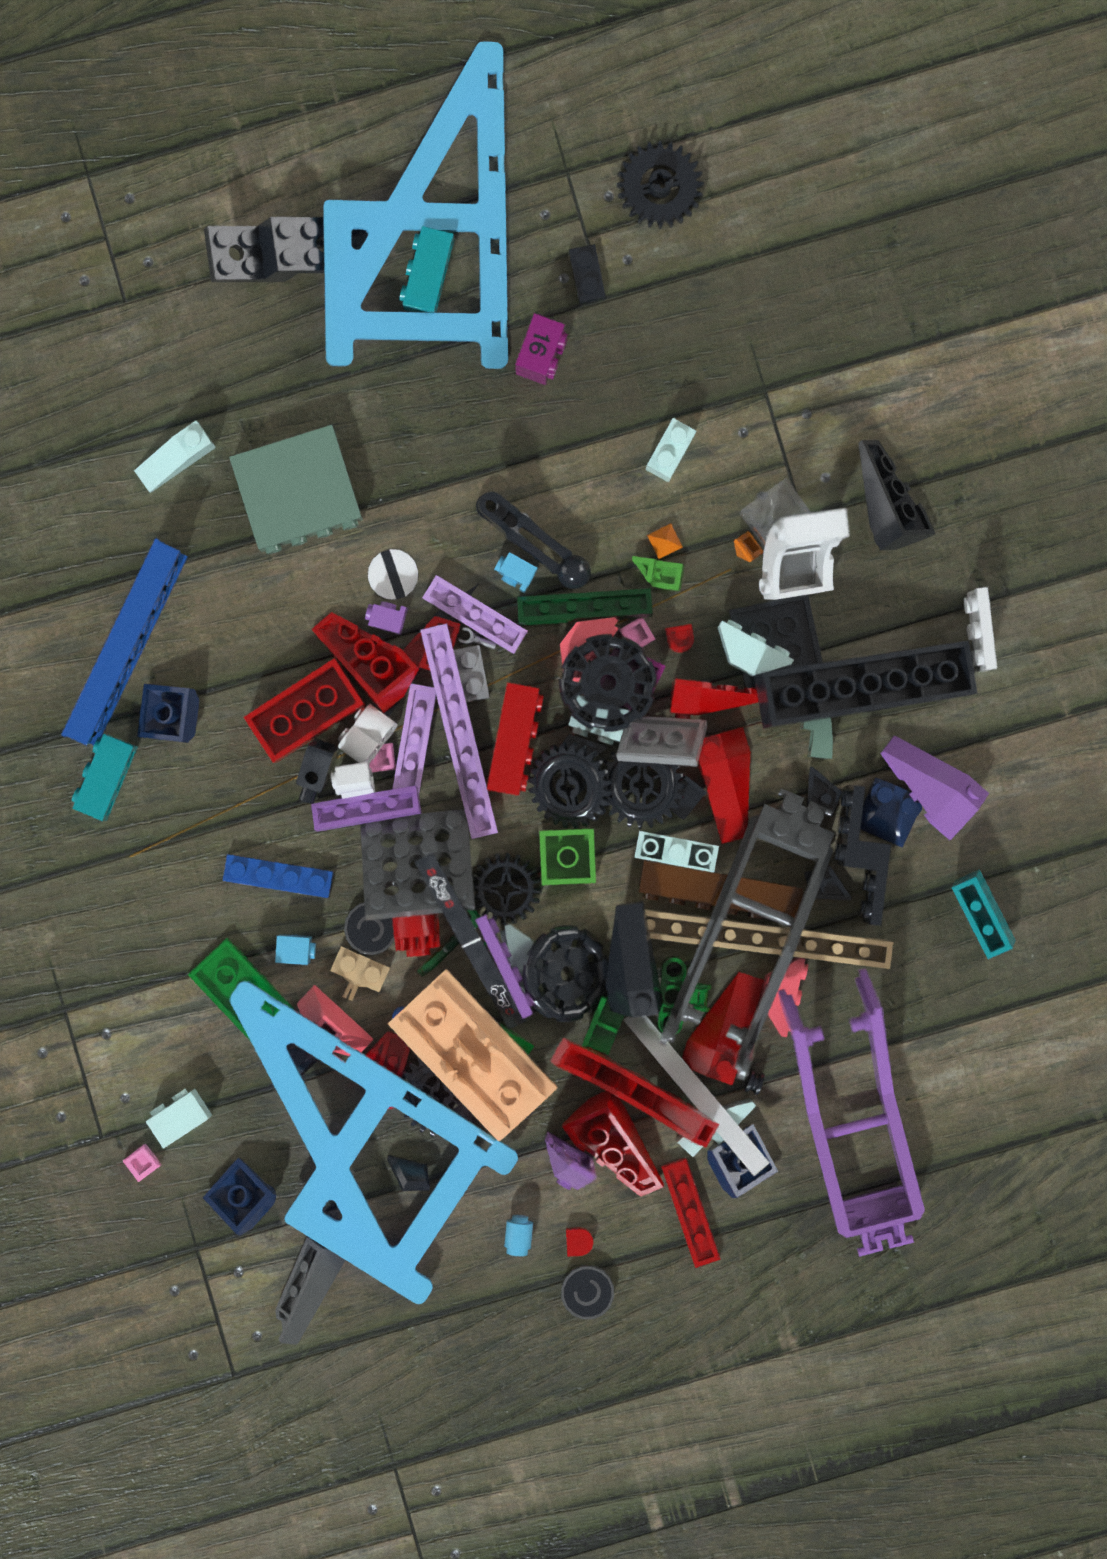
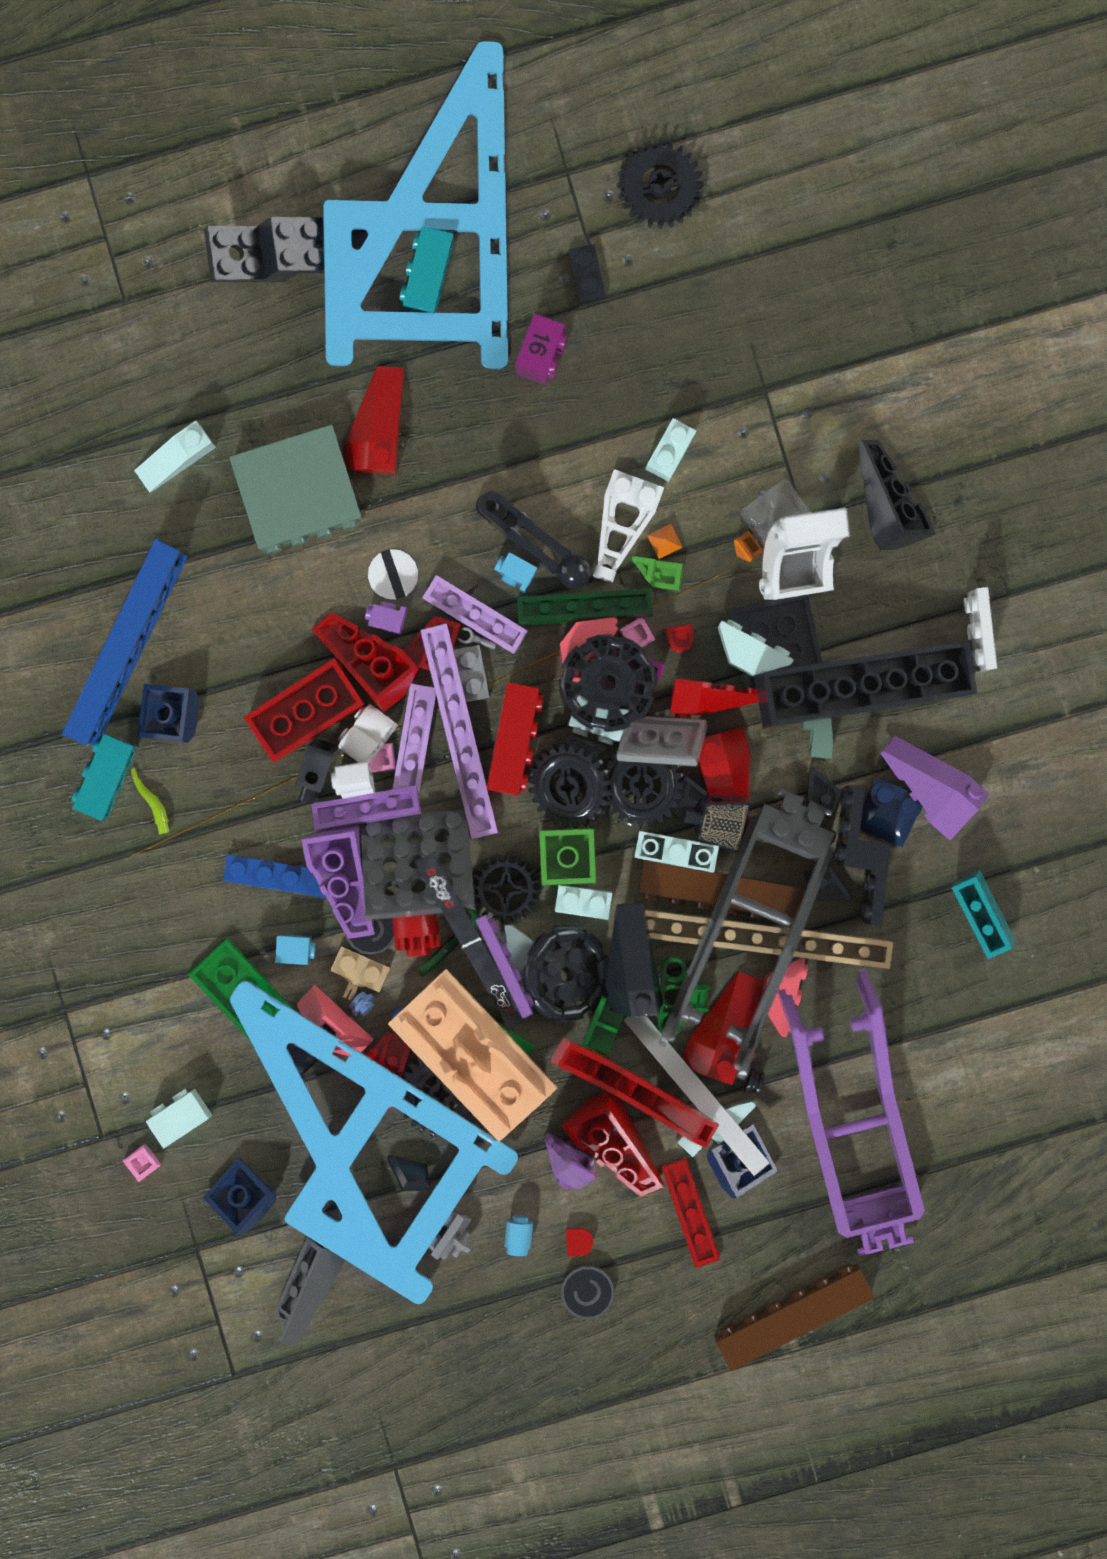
none -> lime animal [131,767,170,834]
none -> medium lavender wedge [301,825,375,939]
none -> red wedge [343,366,404,475]
none -> medium blue plate [349,992,374,1017]
none -> light grey hips [429,1211,472,1260]
none -> light aqua brick [555,884,612,920]
none -> white plate [593,469,664,583]
none -> black torso [682,795,750,852]
none -> reddish brown brick [714,1264,875,1371]

